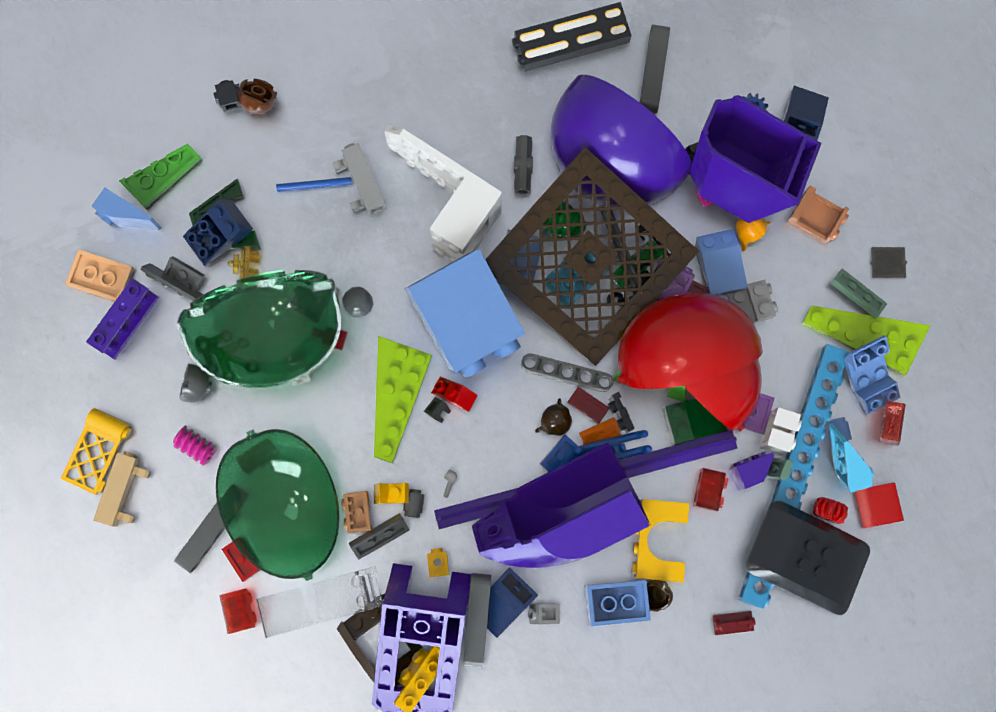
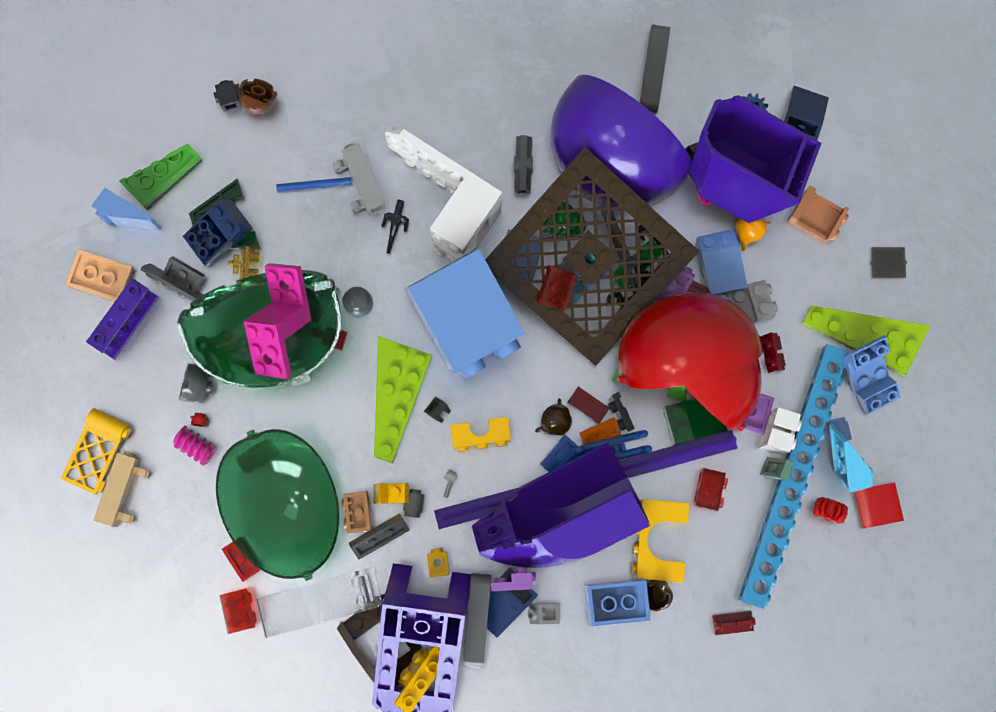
dark grey beam [174,483,249,573] -> none
red slope [431,376,478,412] -> none
black brick [512,2,632,72] -> none
dark grey beam [521,353,614,392] -> none
dark purple slope [729,451,774,491] -> none
black wedge [746,501,870,615] -> none
sand green plate [831,268,887,319] -> none
clear red brick [879,401,906,446] -> none
none -> red plate [190,413,209,427]
none -> dark pink bracket [244,263,311,379]
none -> black piece [381,199,409,254]
none -> yellow arch [450,417,511,452]
none -> medium lavender plate [491,568,536,591]
none -> clear red bracket [536,265,577,311]
none -> dark red hinge [760,332,786,373]

